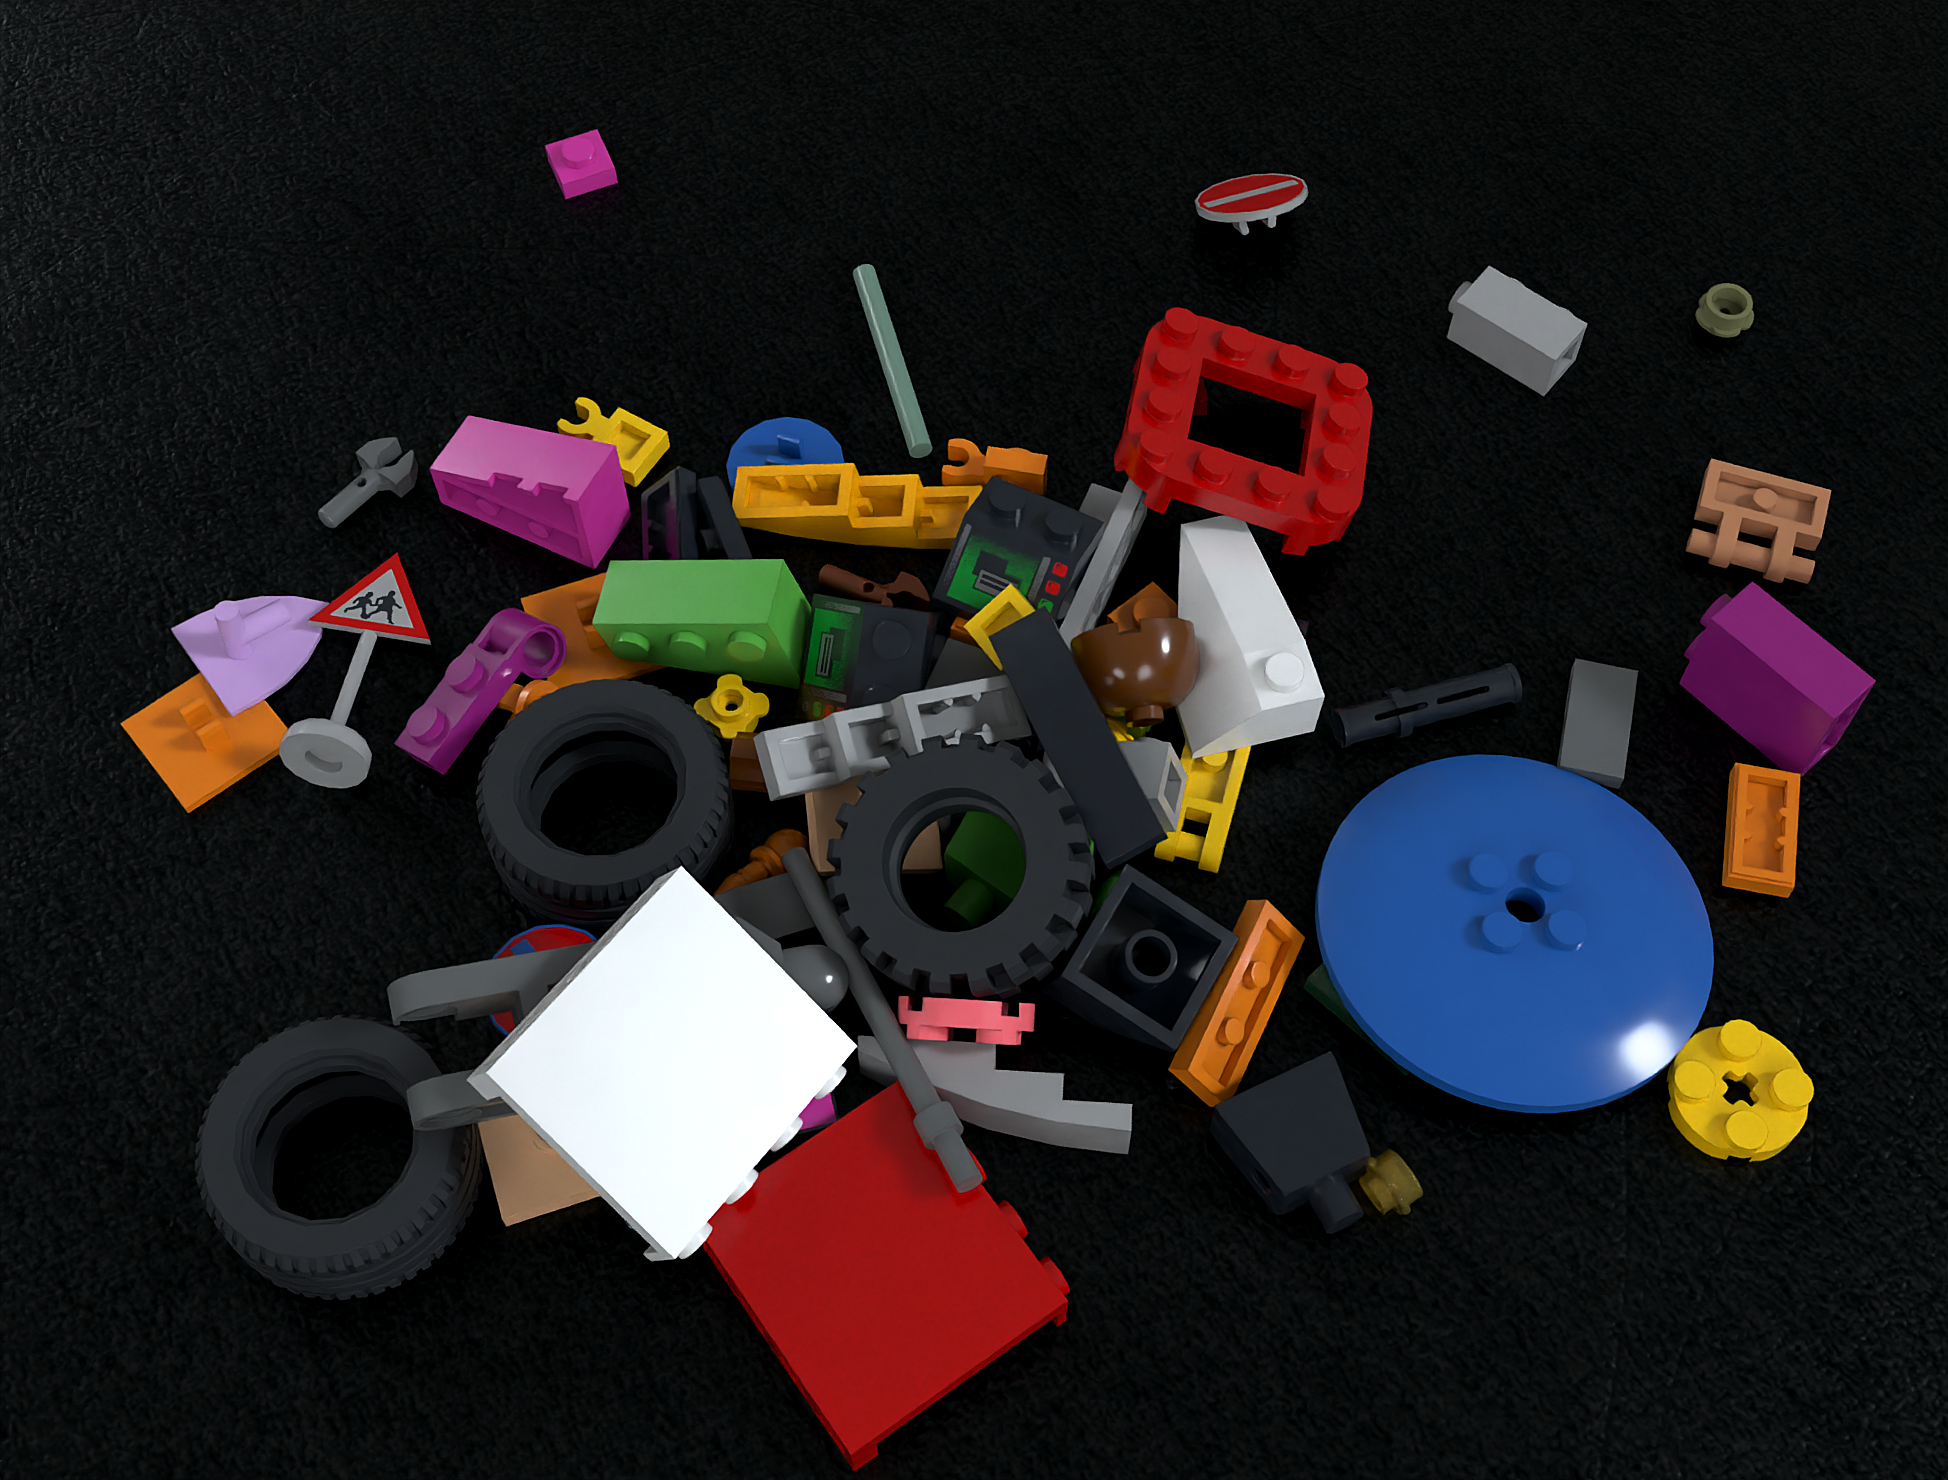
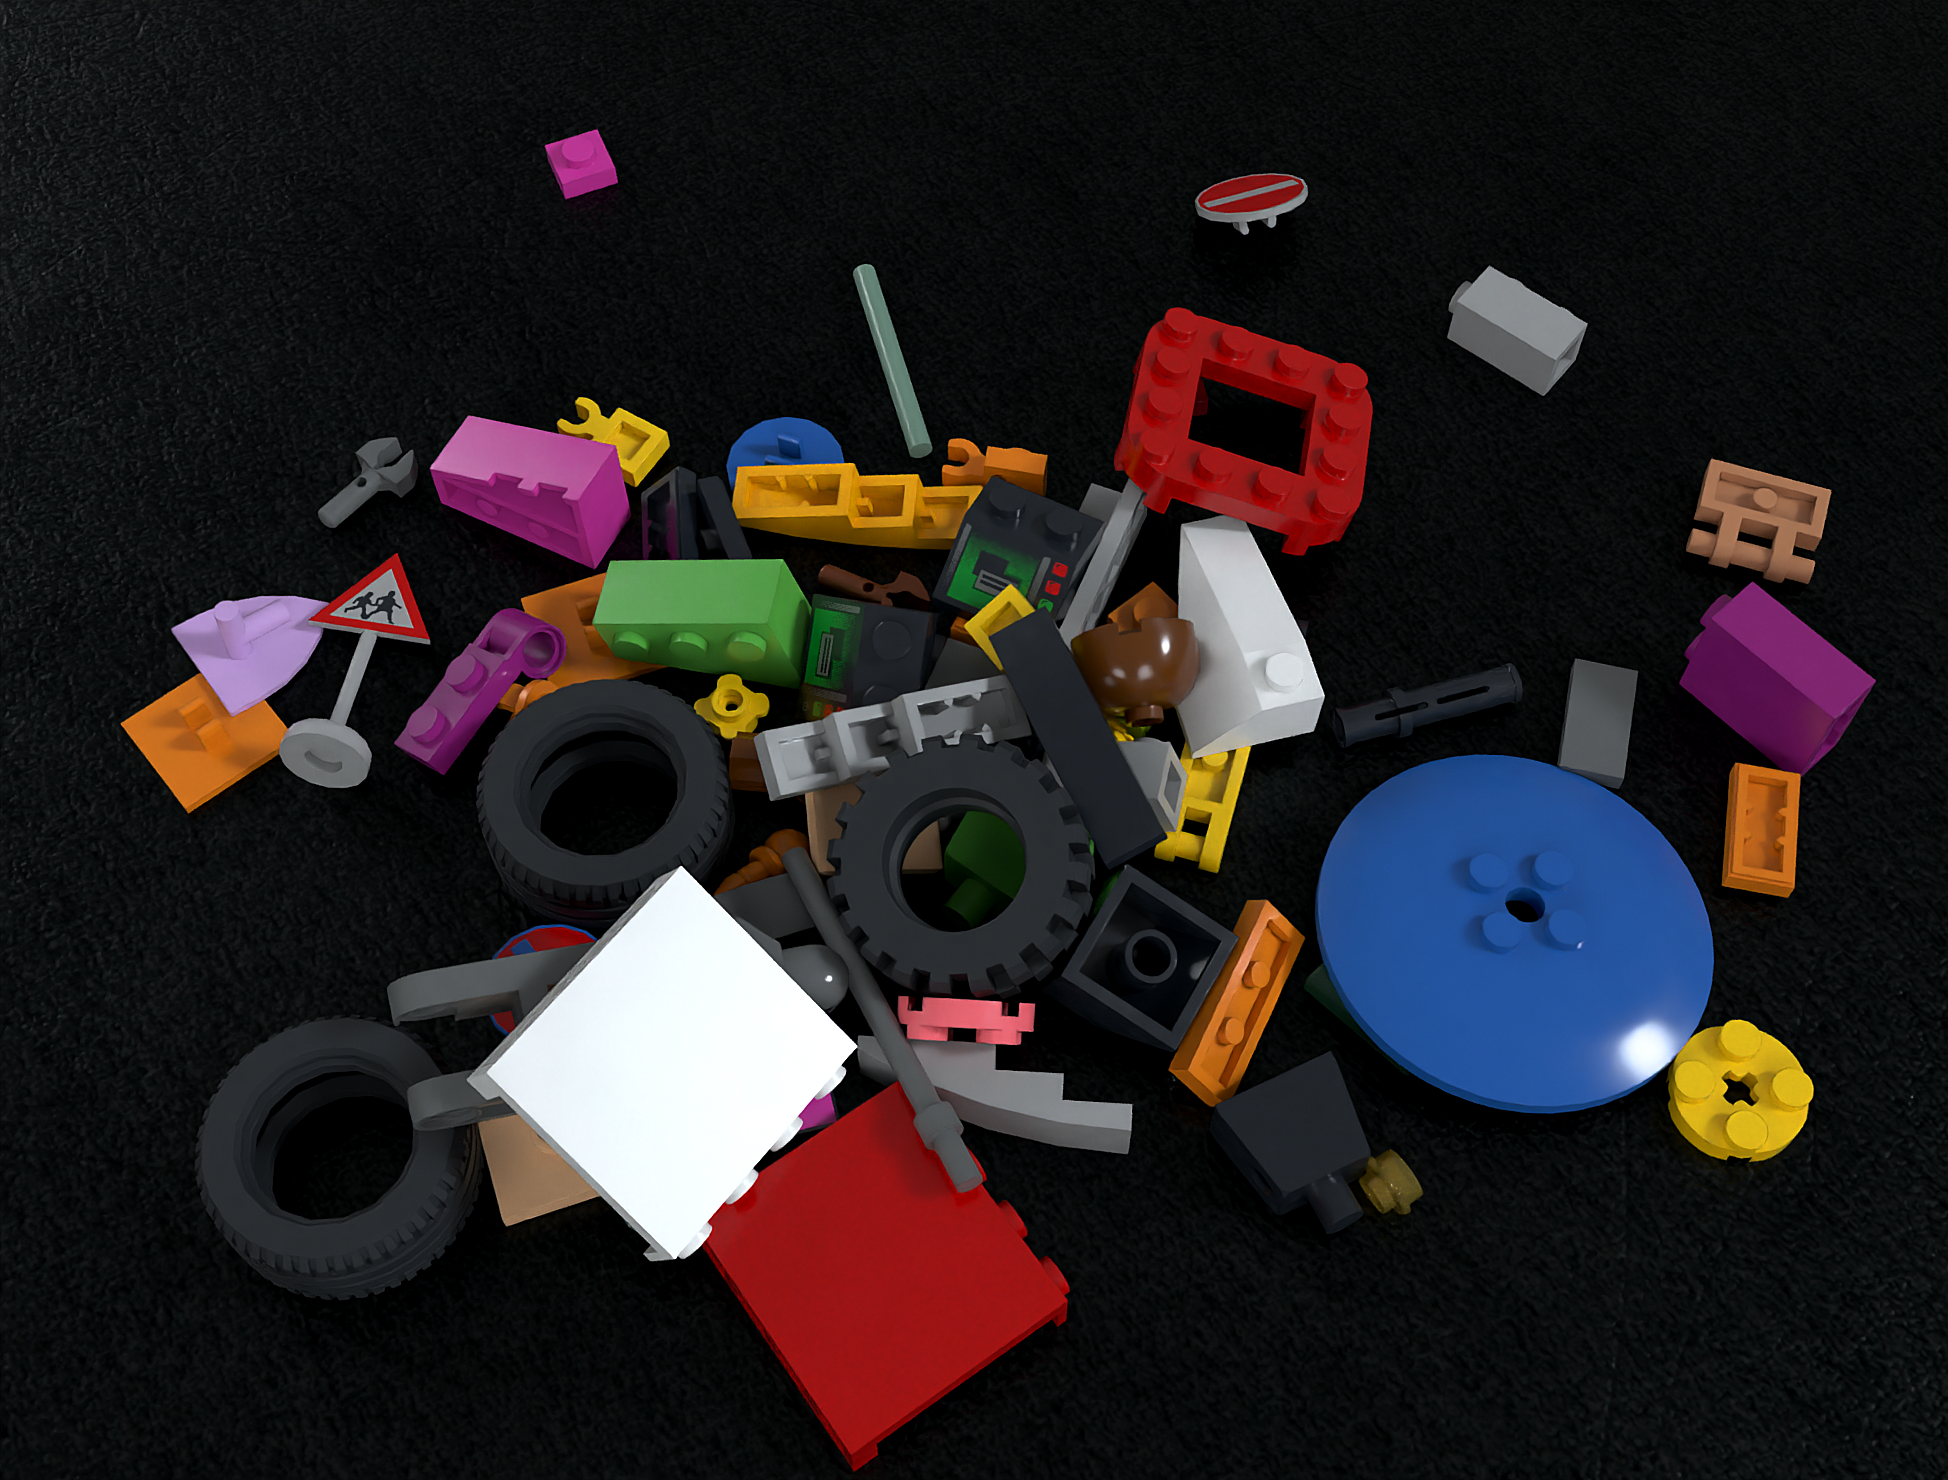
olive plate [1696,283,1754,338] -> none

